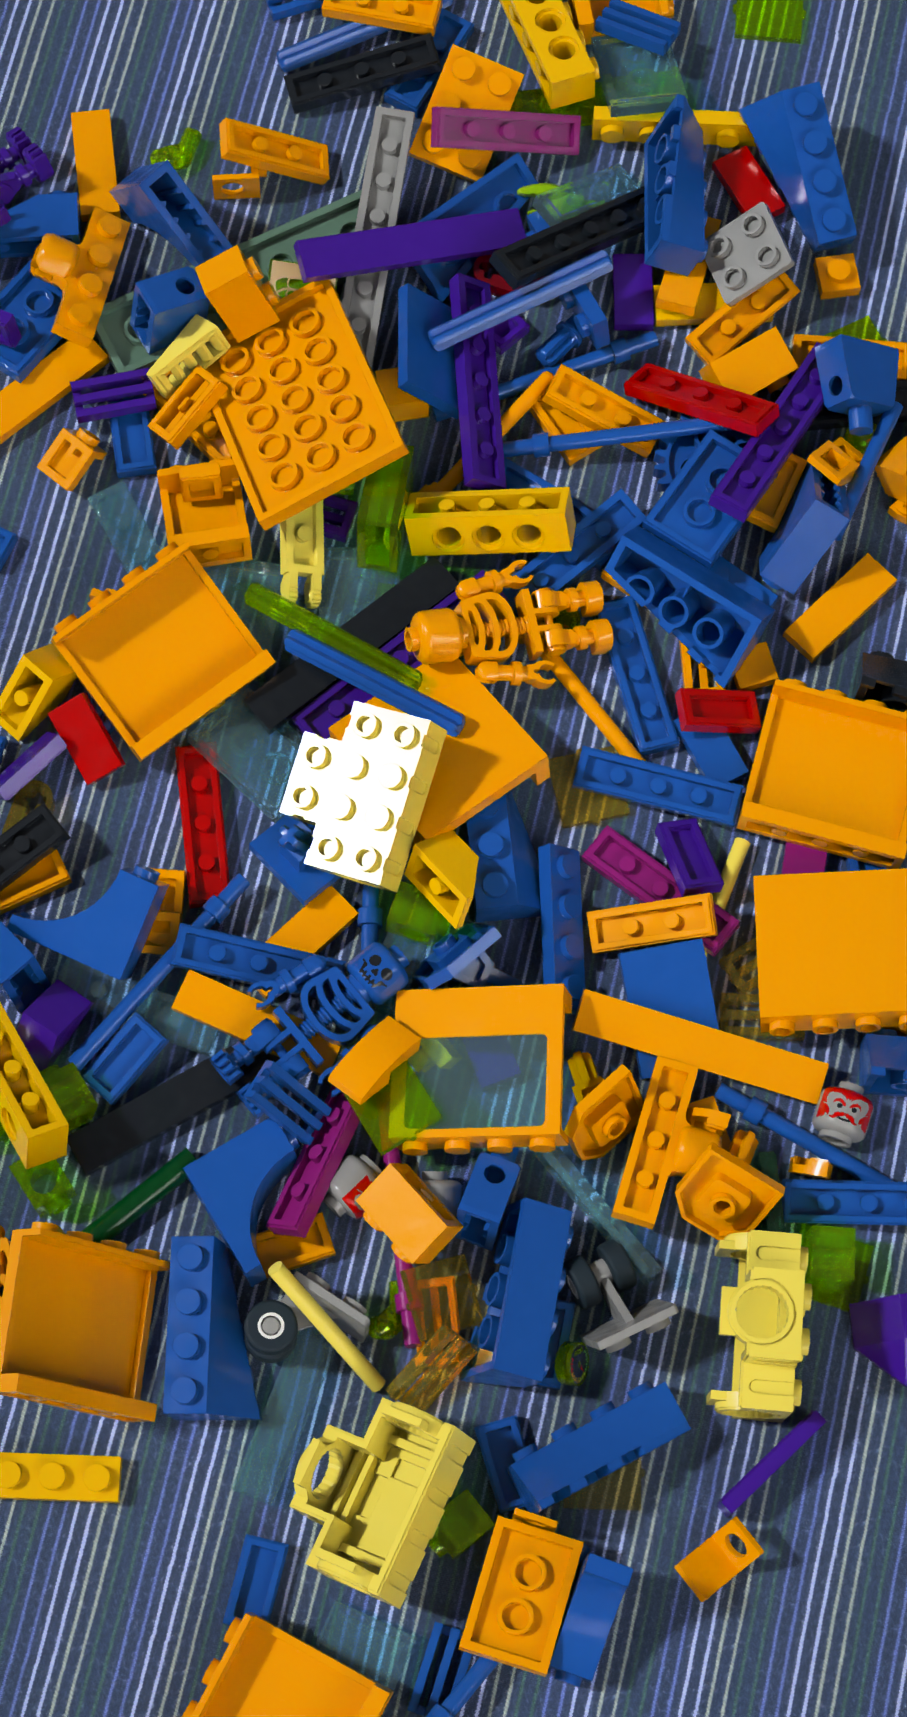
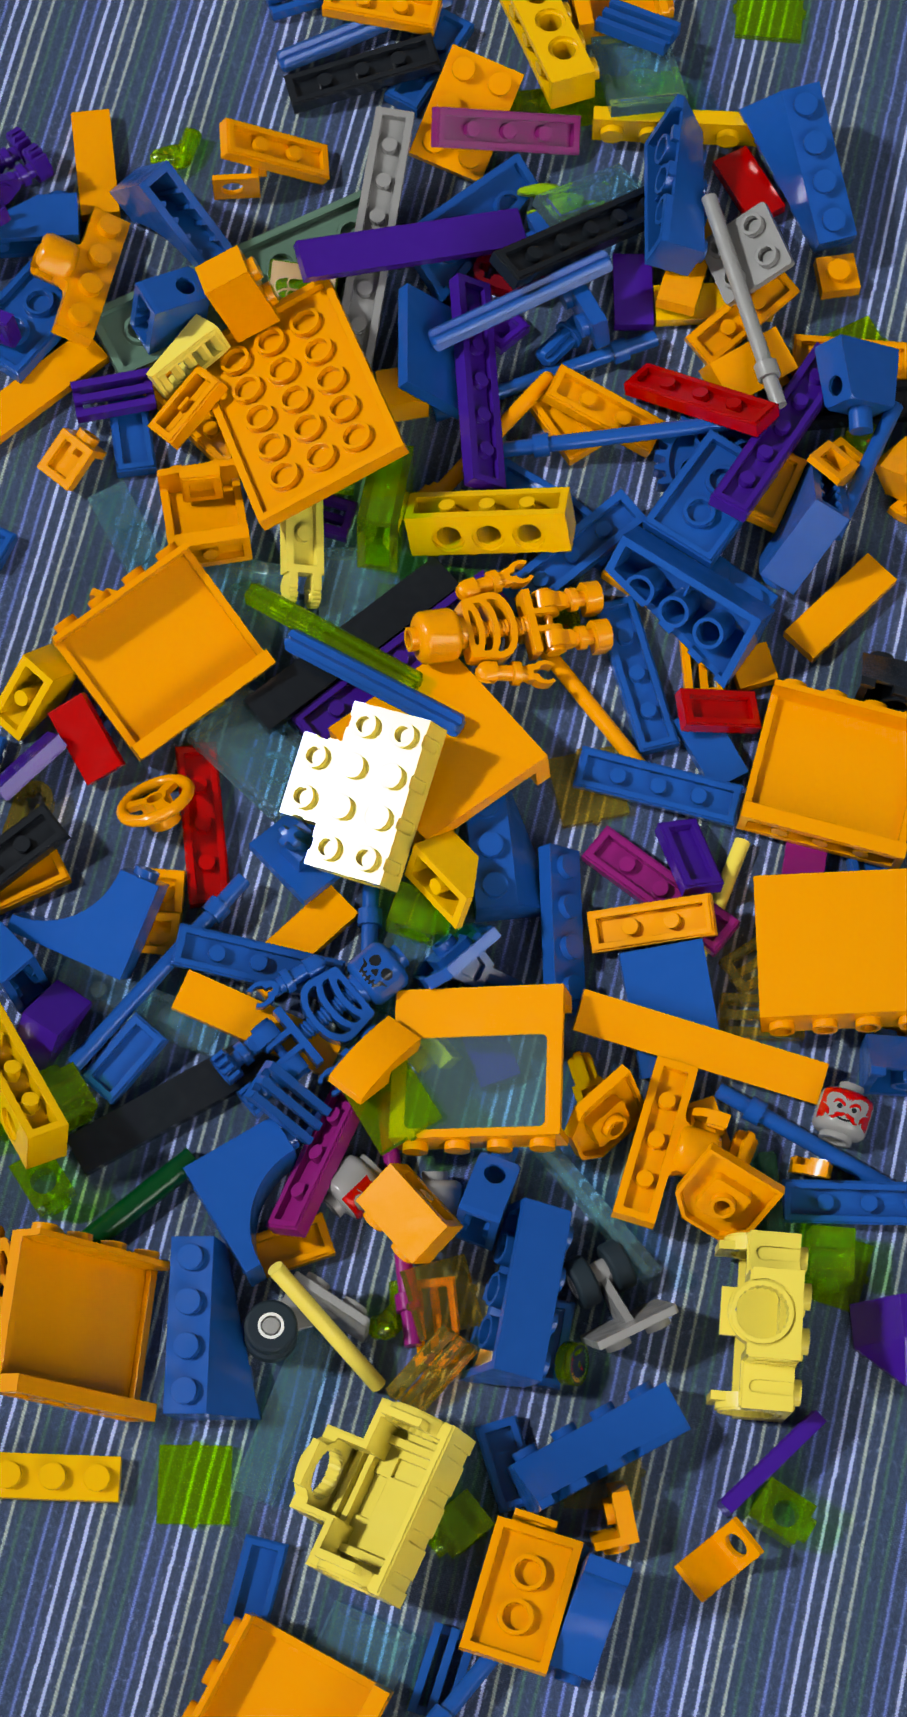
none -> light orange piece [116,774,195,832]
none -> clear neon green piece [156,1441,233,1529]
none -> light orange bracket [589,1480,640,1555]
none -> light grey bar [701,193,787,409]
none -> clear neon green brick [743,1477,818,1548]

